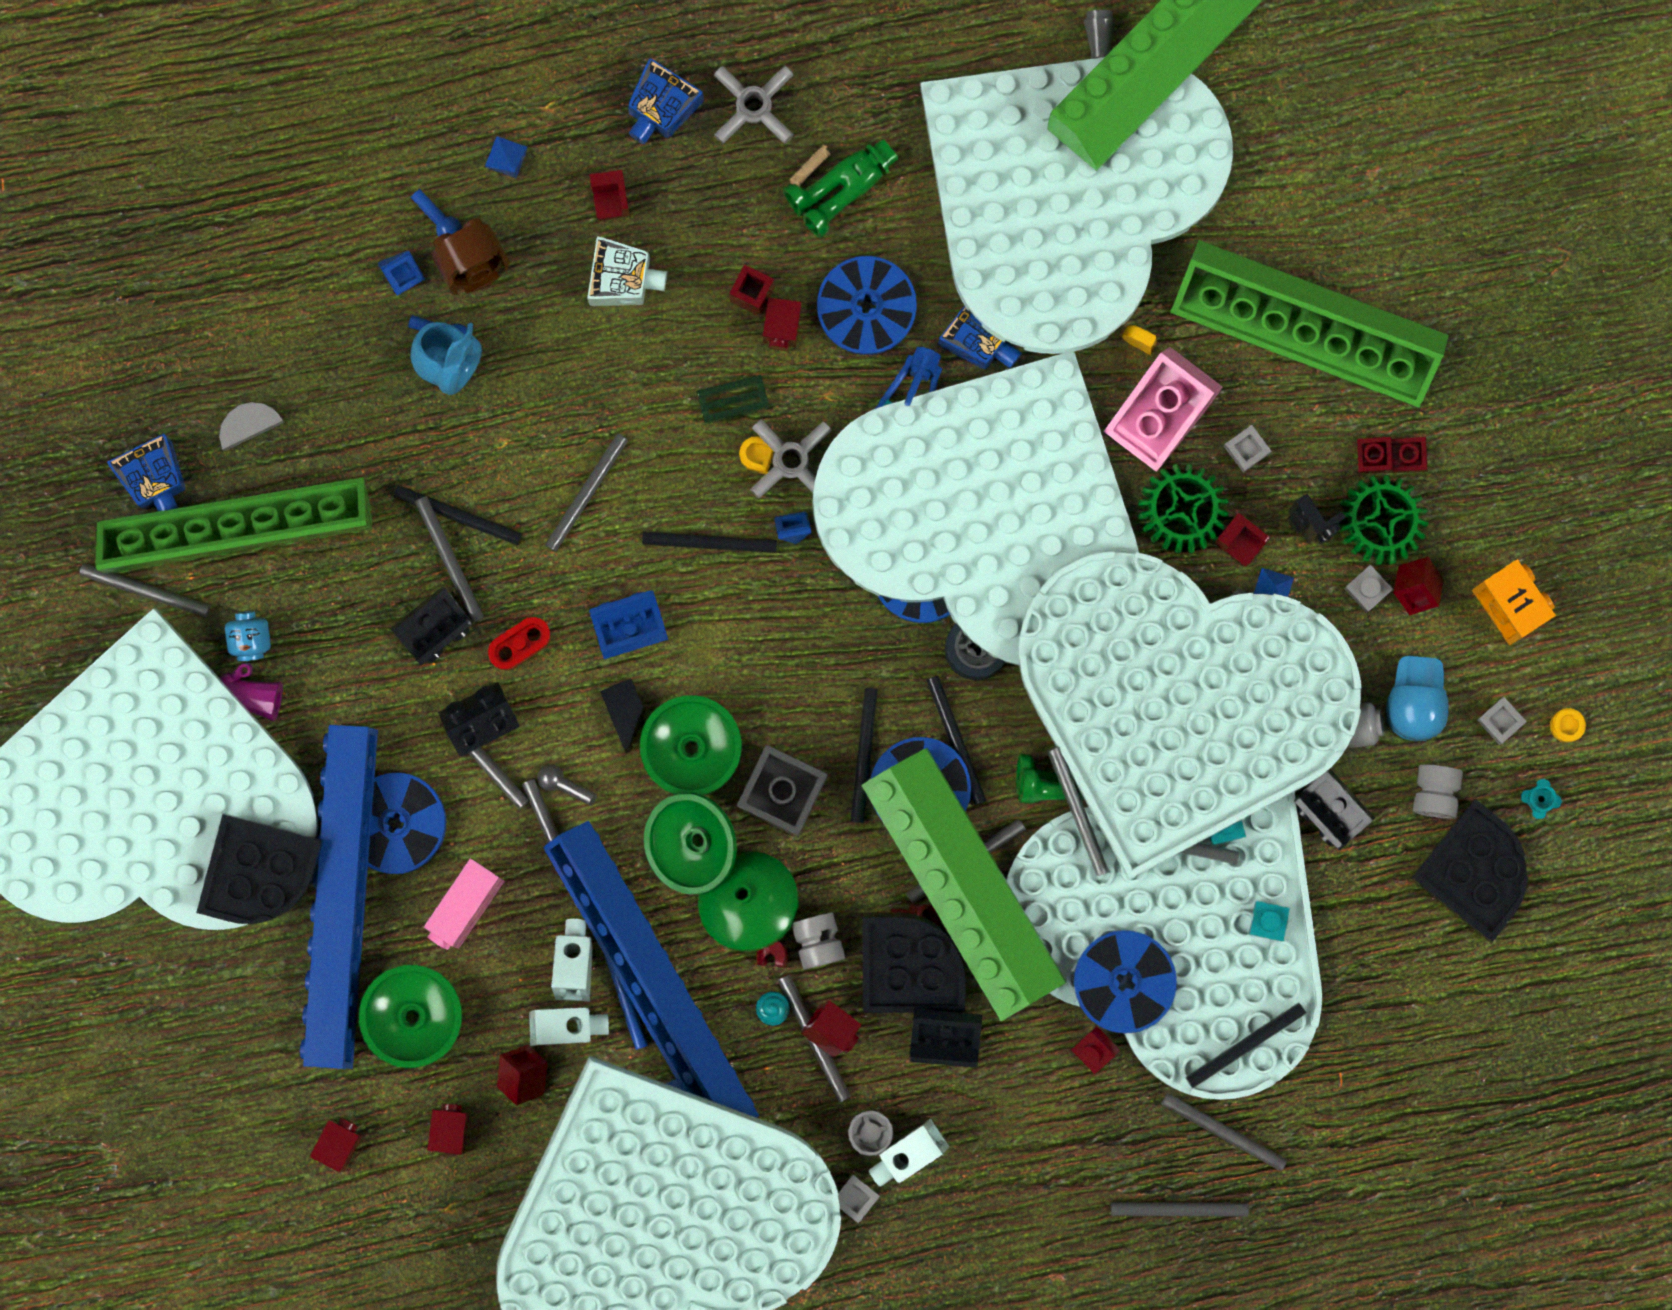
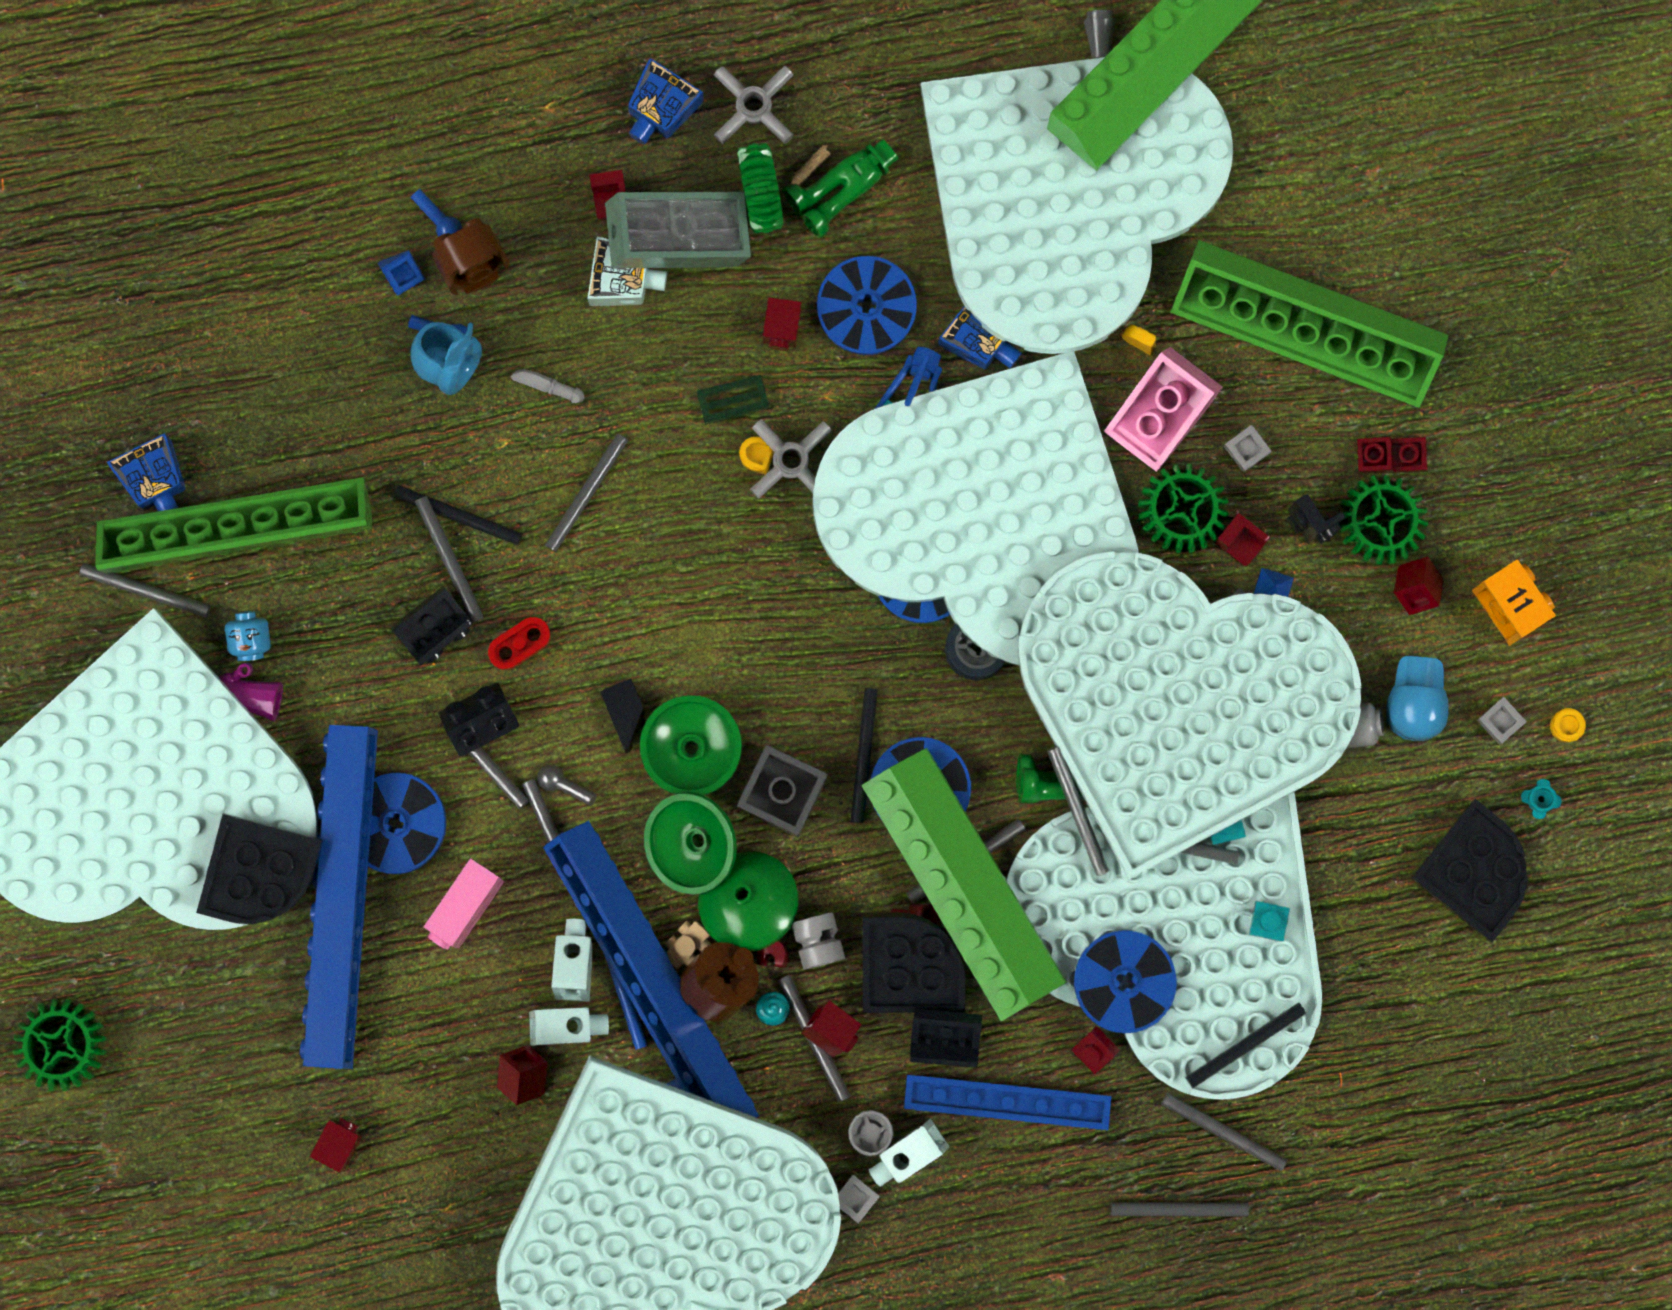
light grey tile [219,402,285,451] -> none
green dish [359,965,462,1068] -> none
dark red brick [427,1103,470,1155] -> none
blue slope [485,136,528,178] -> none
blue bracket [589,590,668,659] -> none
black bar [642,531,777,553] -> none
dark red brick [729,264,775,317] -> none
blue slope [774,511,811,544] -> none
black bar [926,676,987,806] -> none
bracket [1294,769,1375,850] -> none
light grey plate [1344,565,1393,613] -> none
light grey wheel [1412,765,1463,819] -> none
none -> green gear [13,999,107,1091]
none -> light grey piece [511,369,585,403]
none -> brick [605,192,751,268]
none -> tan piece [664,921,711,969]
none -> reddish brown brick [680,942,759,1021]
none -> green gear [737,143,784,234]
none -> blue plate [904,1075,1111,1130]

